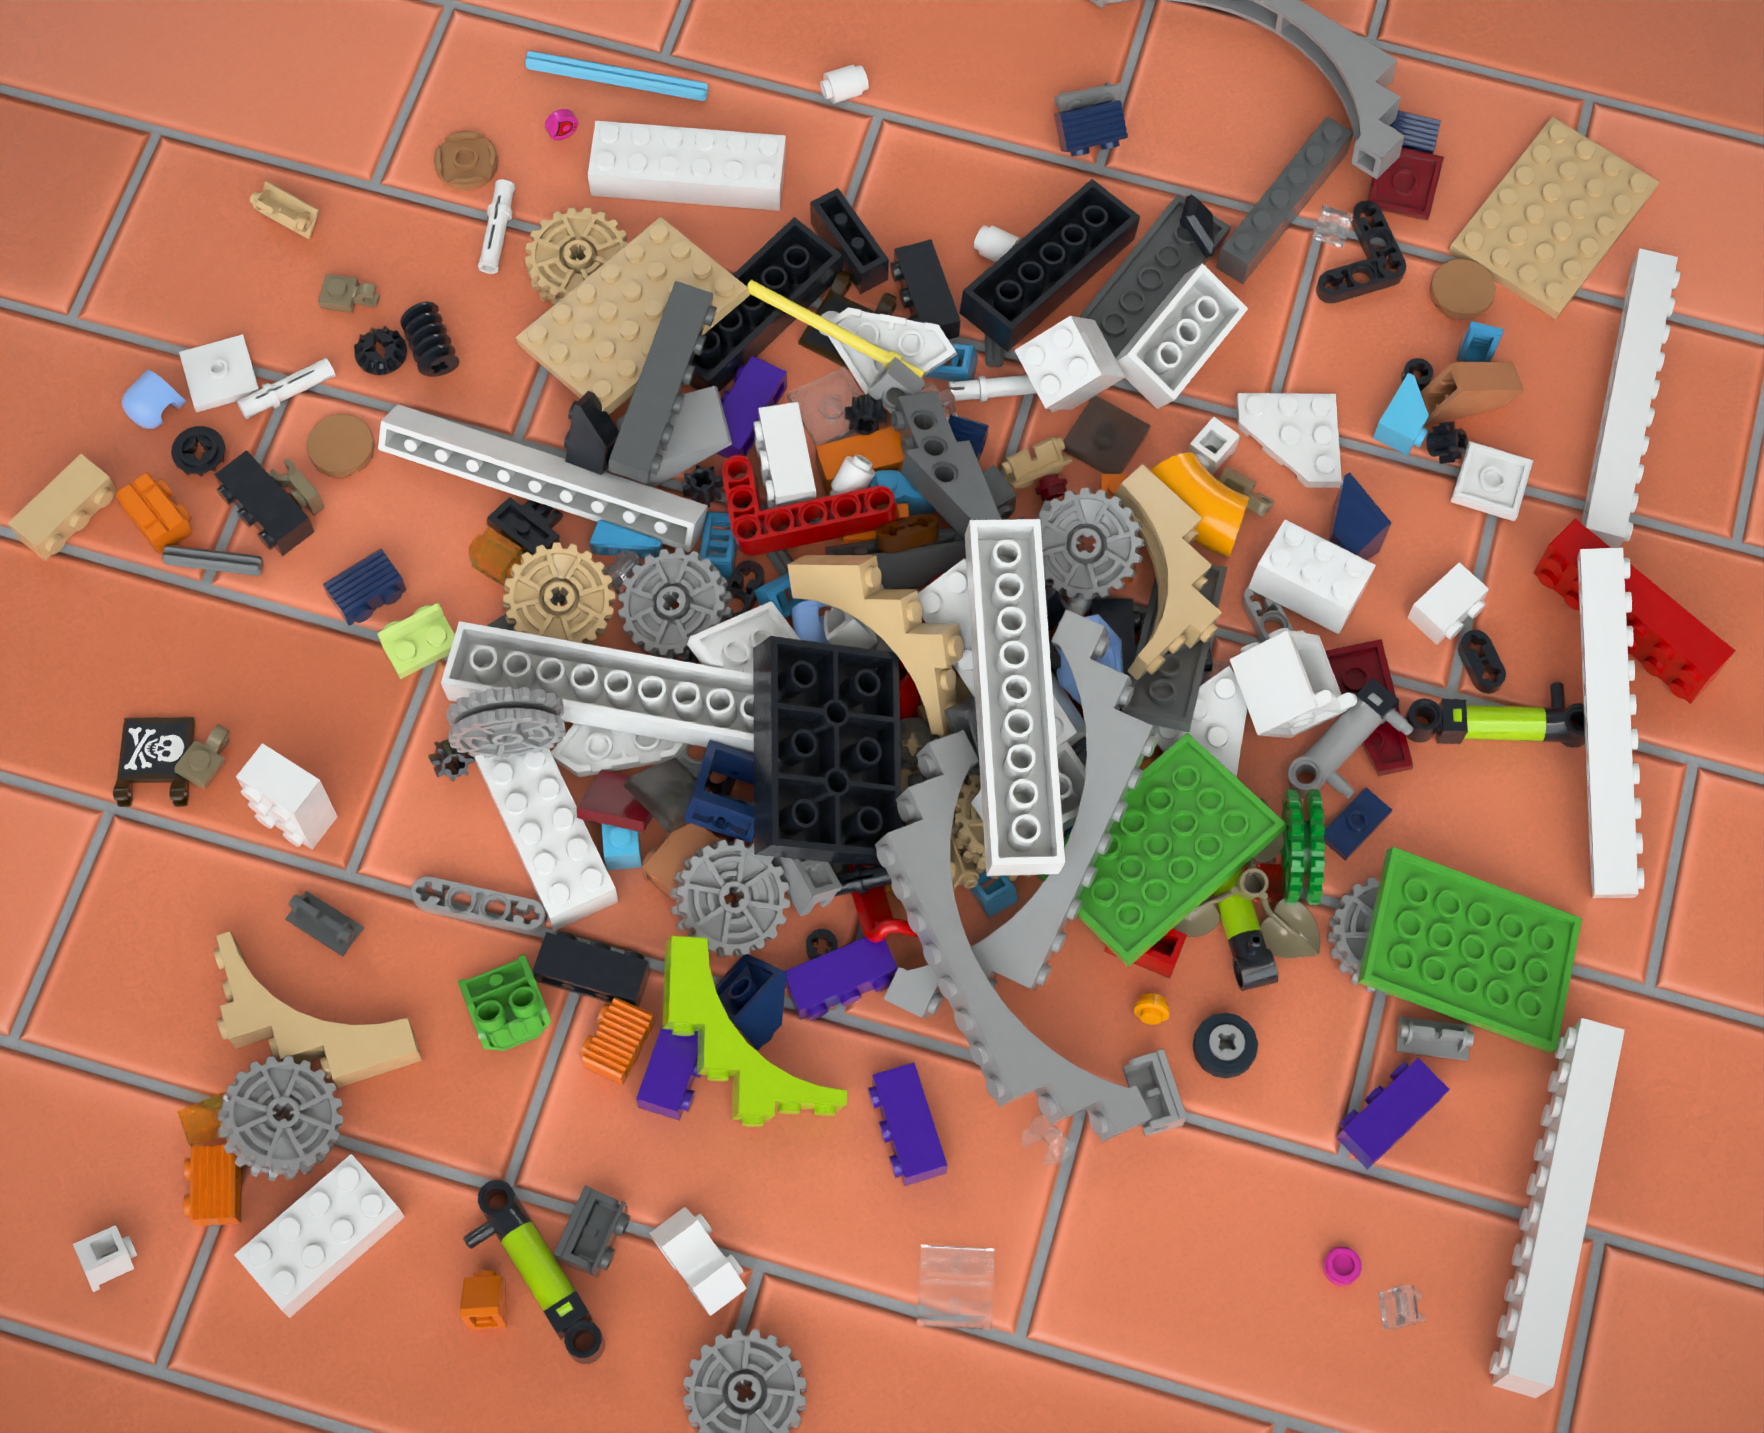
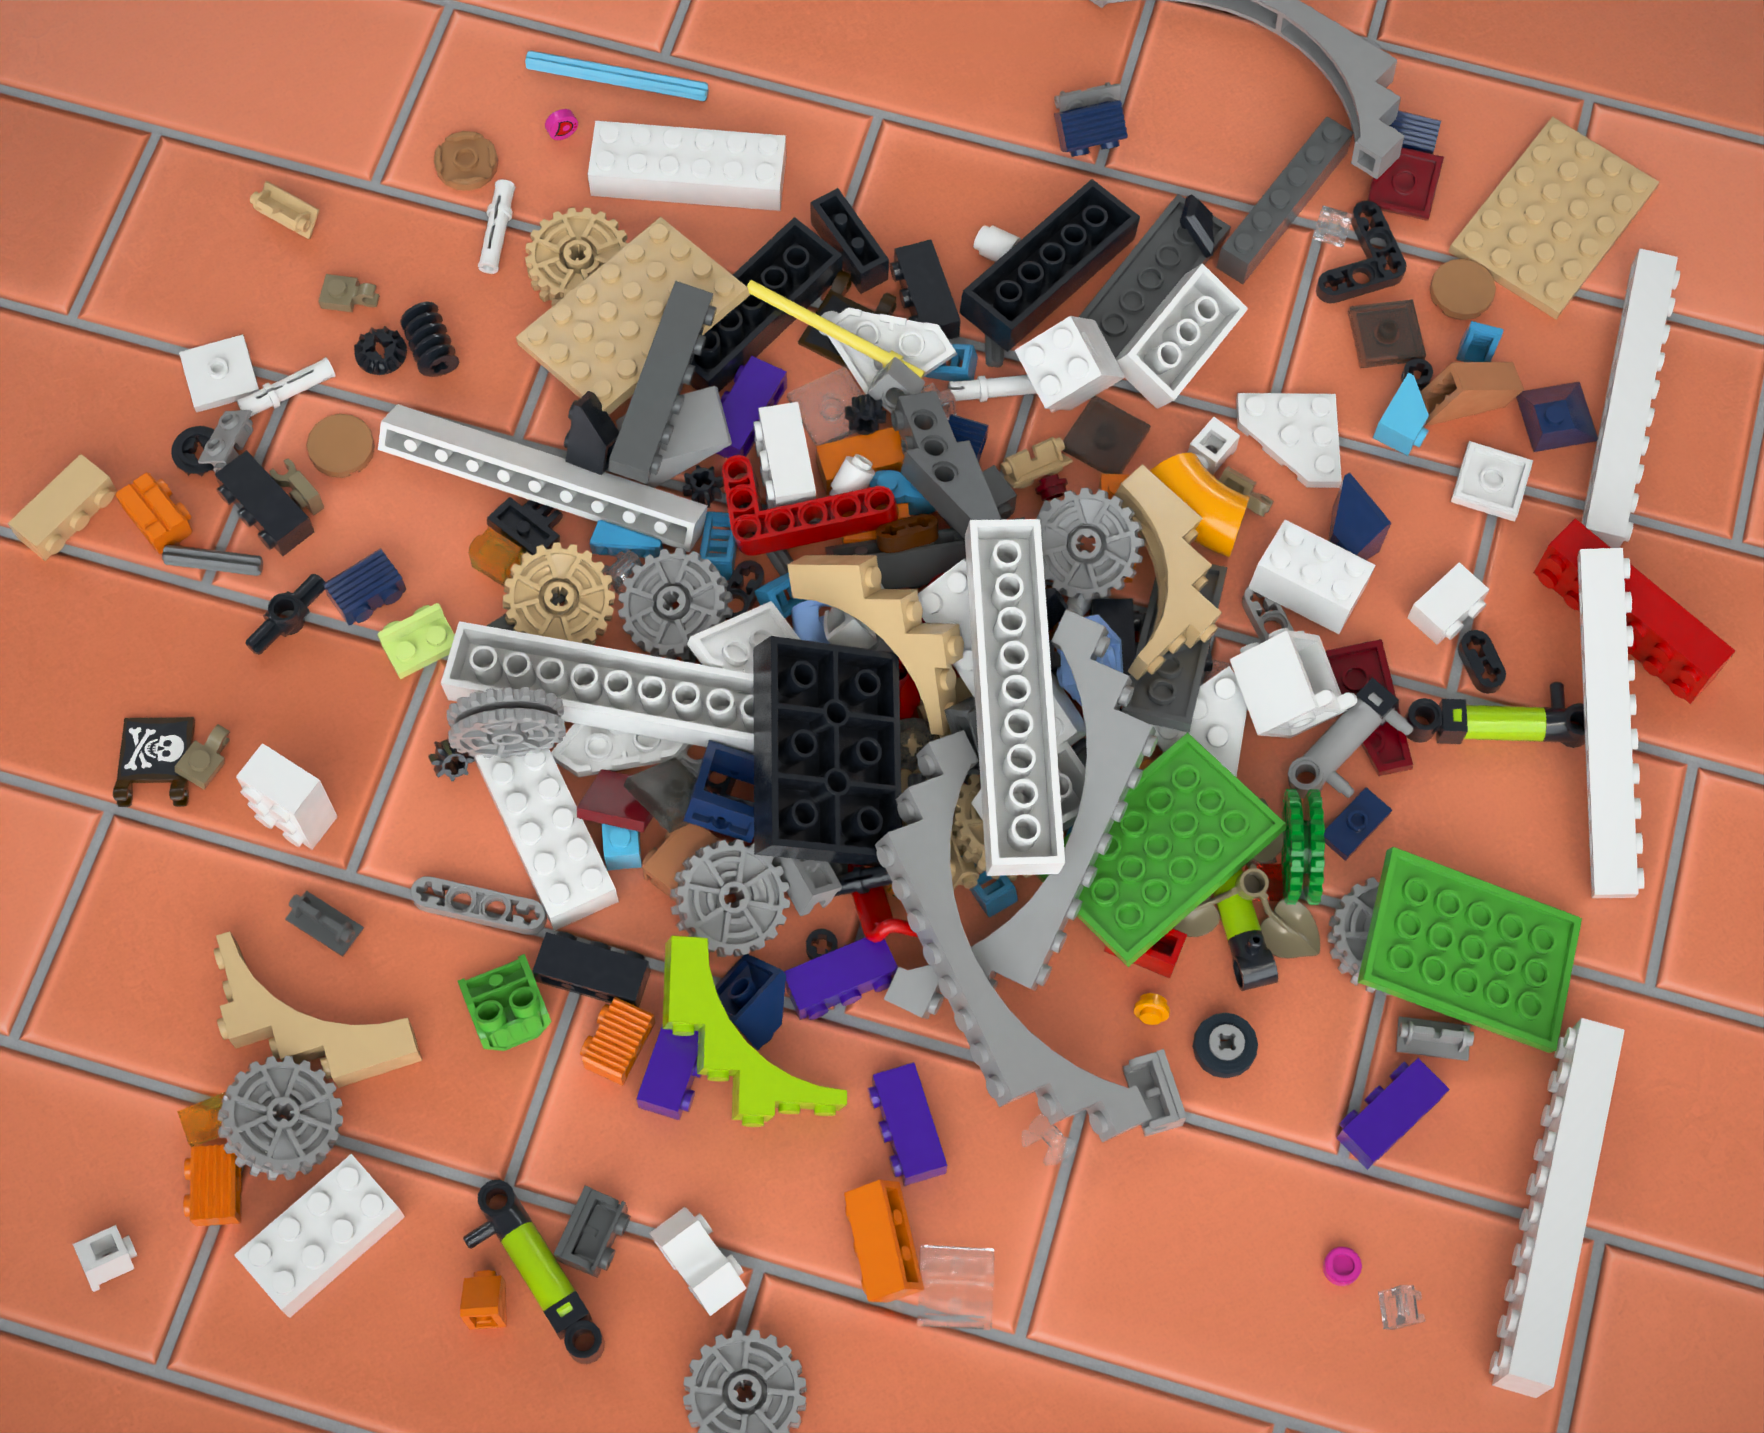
light blue helmet [121,369,187,429] -> none
white brick [820,64,869,104] -> none
black gear [1426,421,1468,464] -> none
none -> light grey hinge [198,410,253,473]
none -> black axle [245,574,325,655]
none -> orange brick [844,1179,924,1303]
none -> clear smoke plate [1348,299,1426,368]
none -> dark blue slope [1516,381,1598,452]

